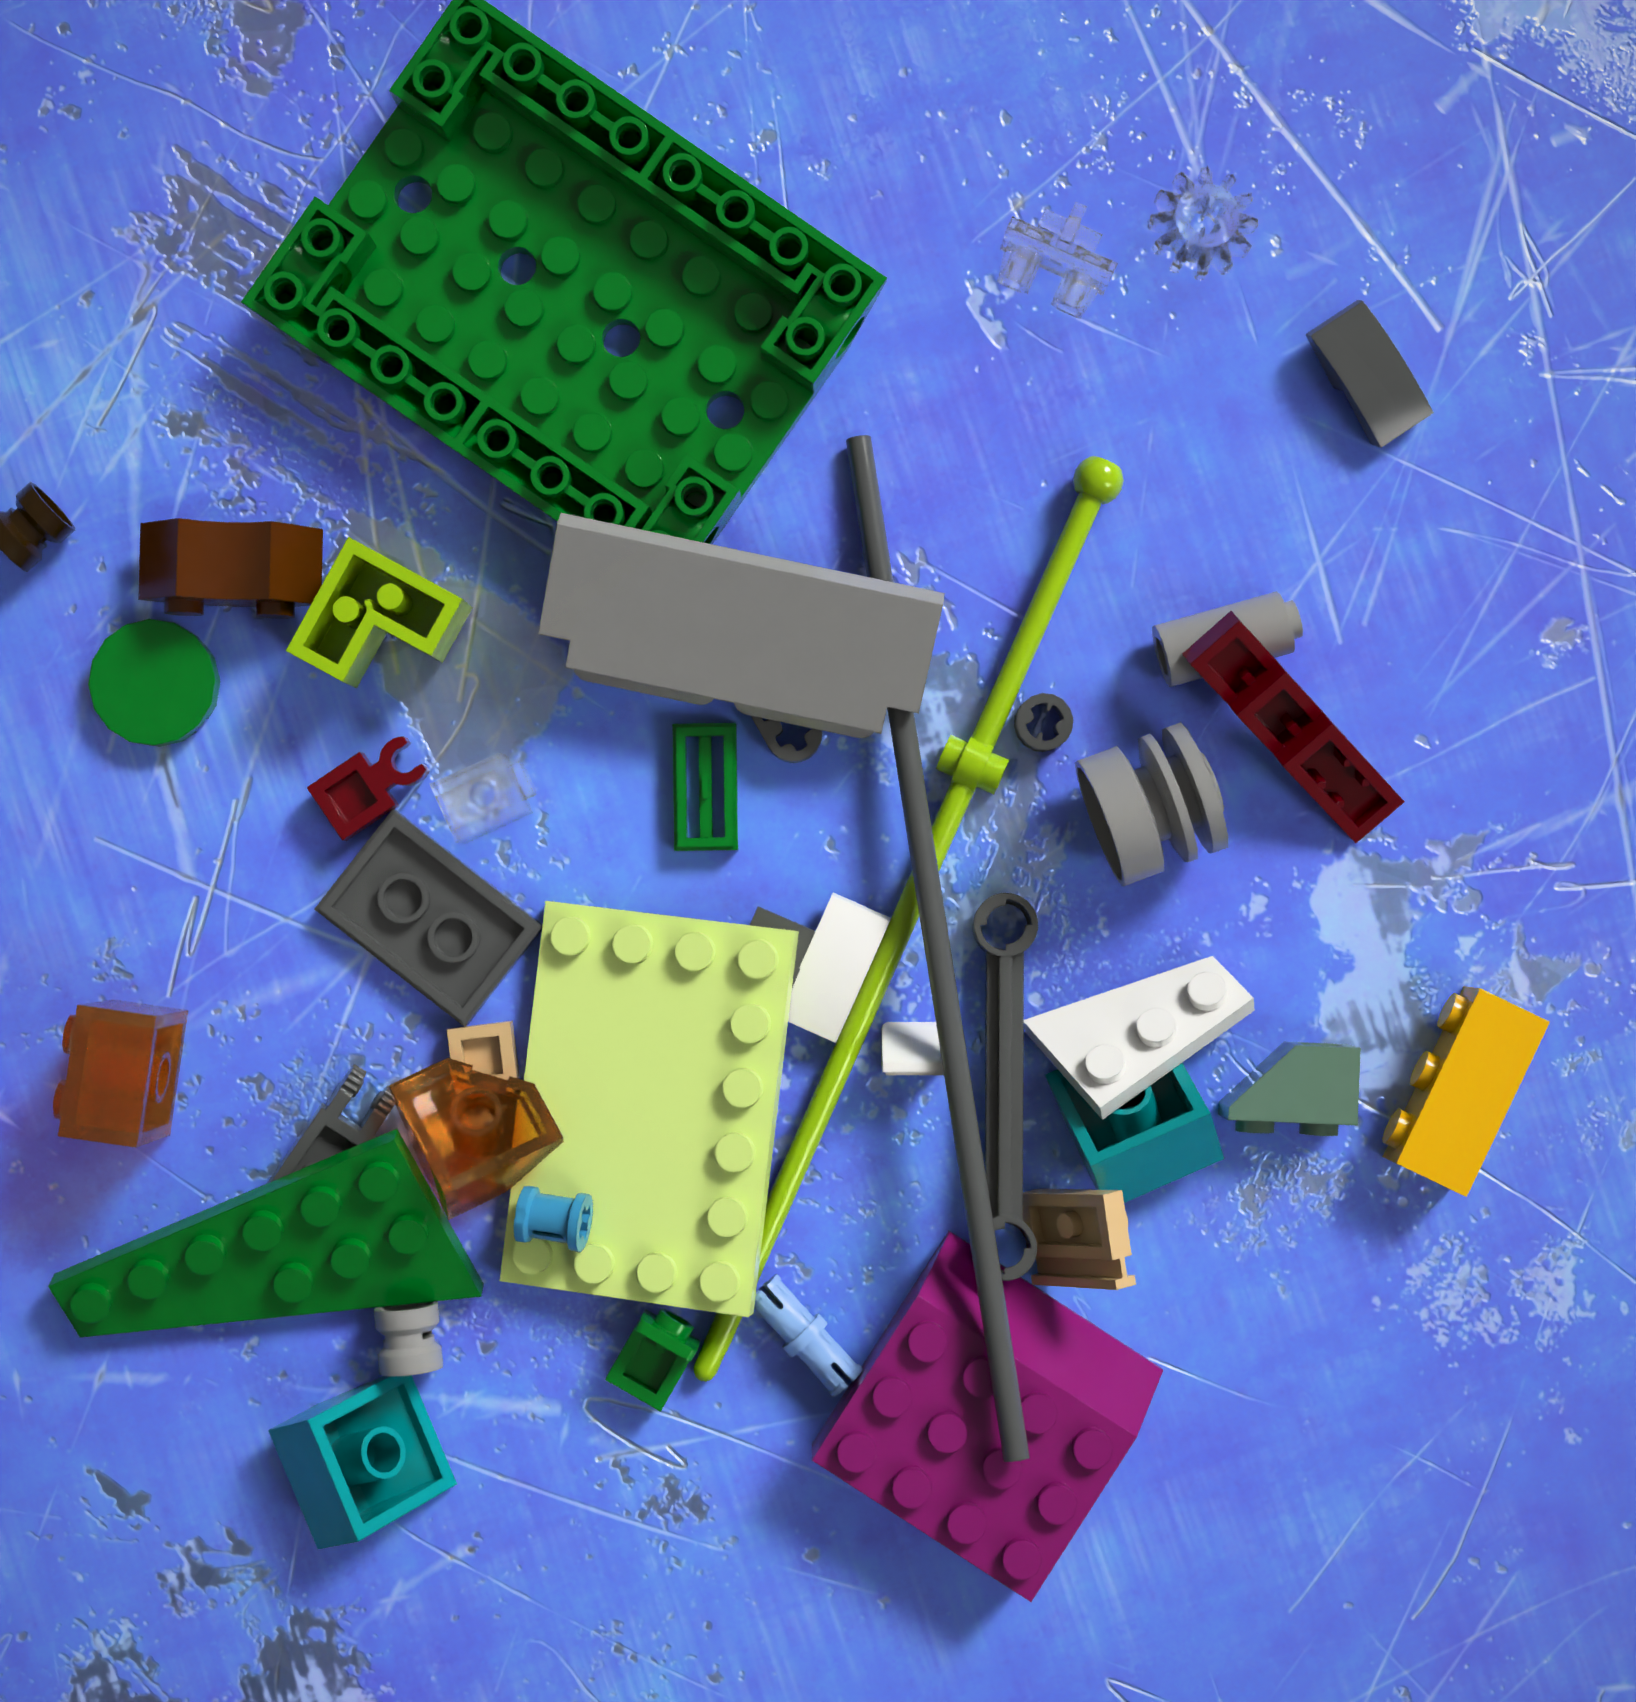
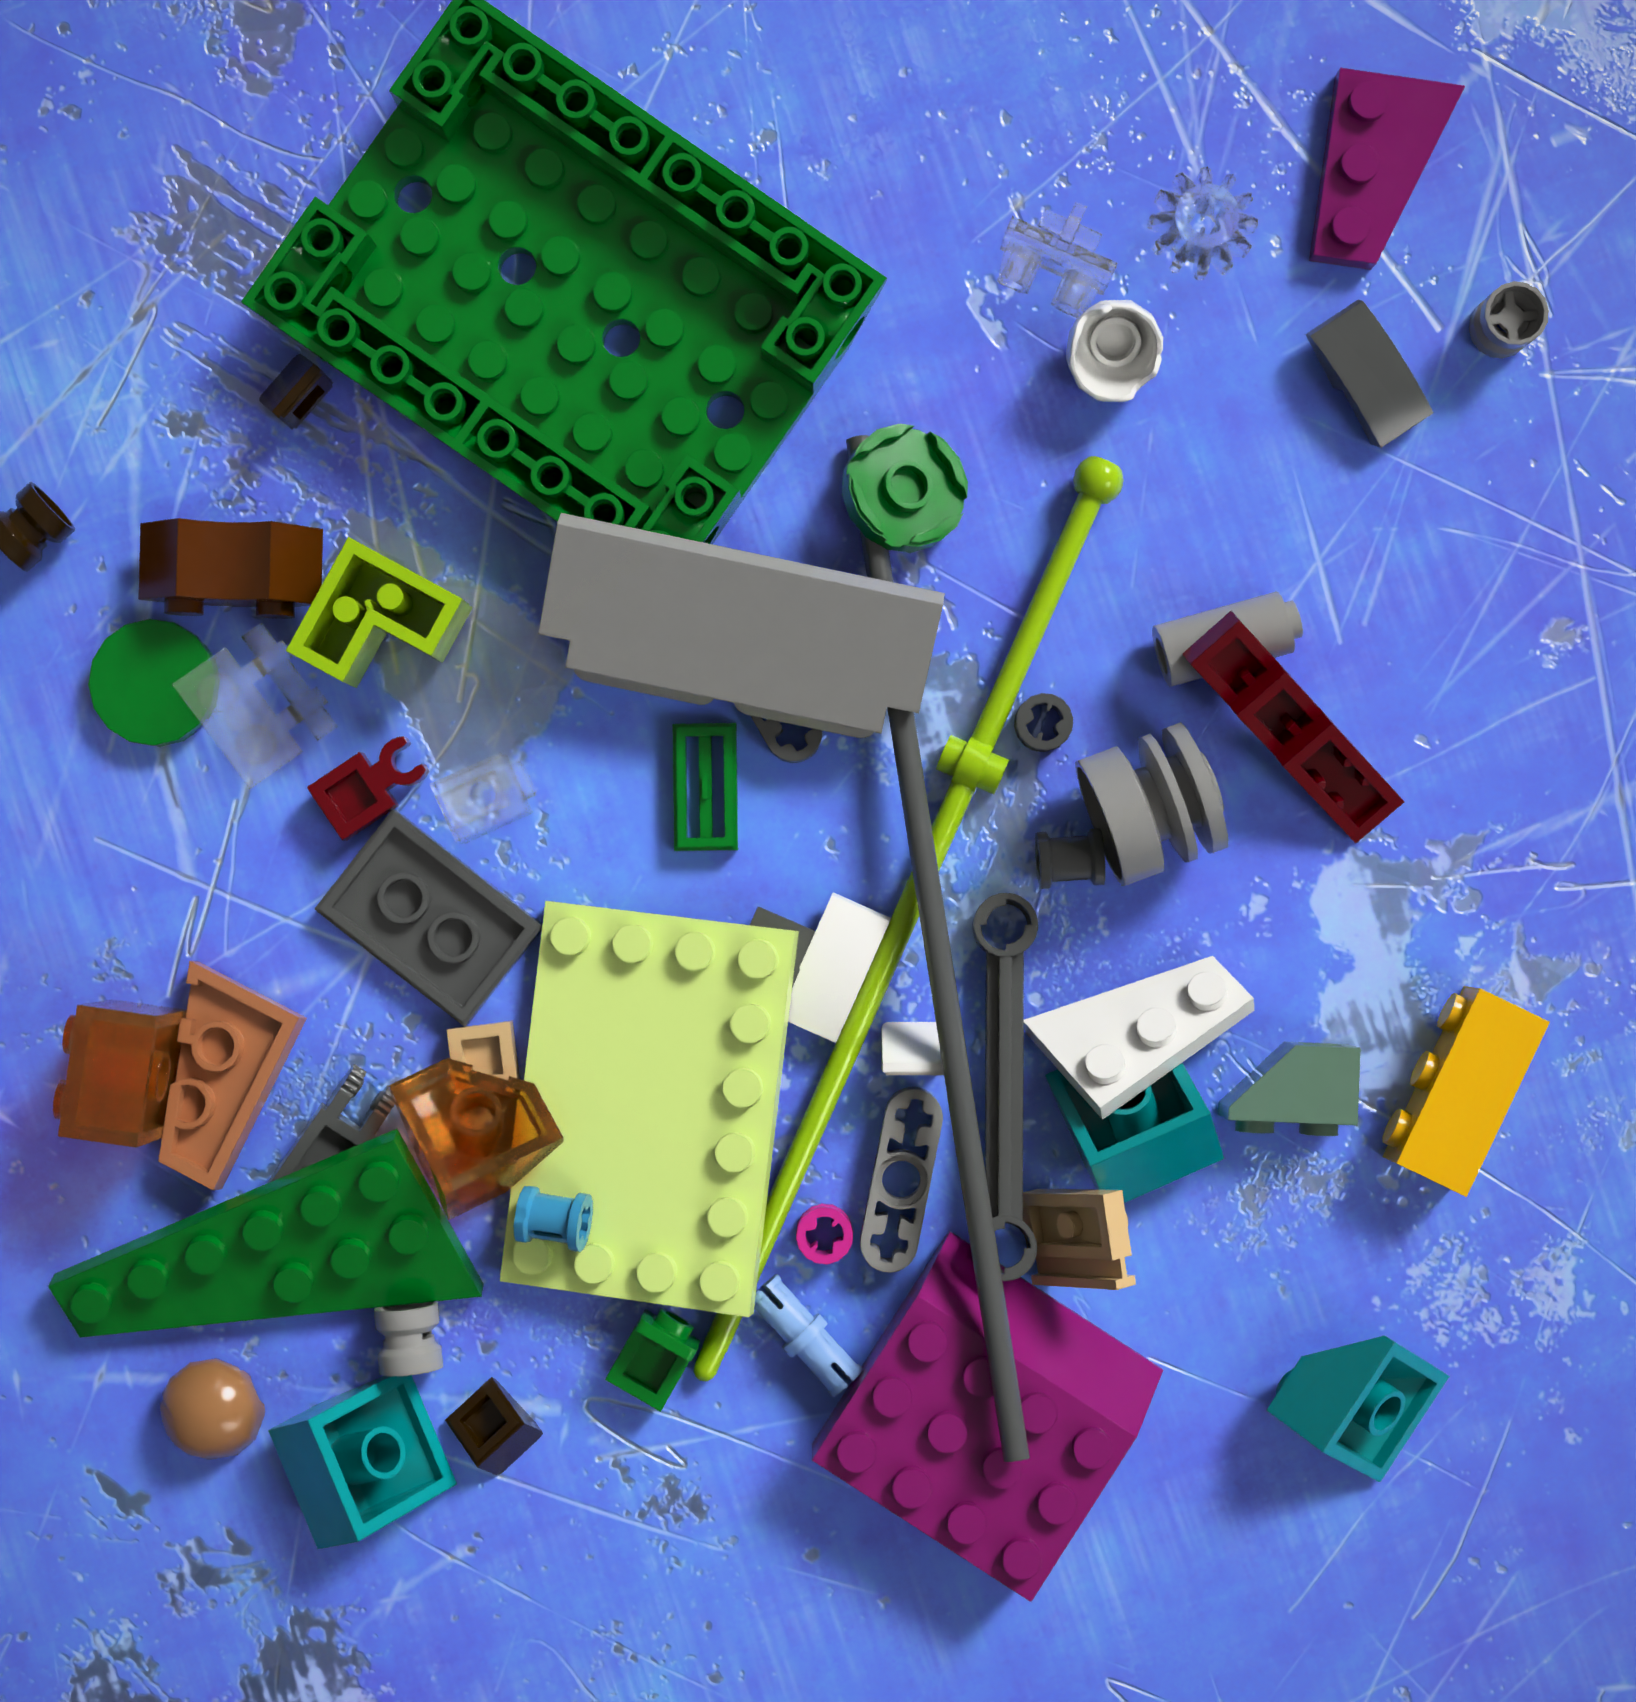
none -> nougat wing [158,961,307,1190]
none -> medium nougat hair [160,1358,265,1460]
none -> clear plate [172,623,338,789]
none -> dark brown slope [259,354,333,429]
none -> dark brown slope [445,1377,543,1475]
none -> dark pink bush [796,1203,853,1264]
none -> green tile [842,424,968,553]
none -> light grey beam [860,1087,943,1273]
none -> dark grey bush [1035,828,1105,889]
none -> white hair [1066,300,1163,402]
none -> teal slope [1267,1336,1450,1482]
none -> magenta wing [1309,68,1465,270]
none -> light grey wheel [1469,281,1549,359]

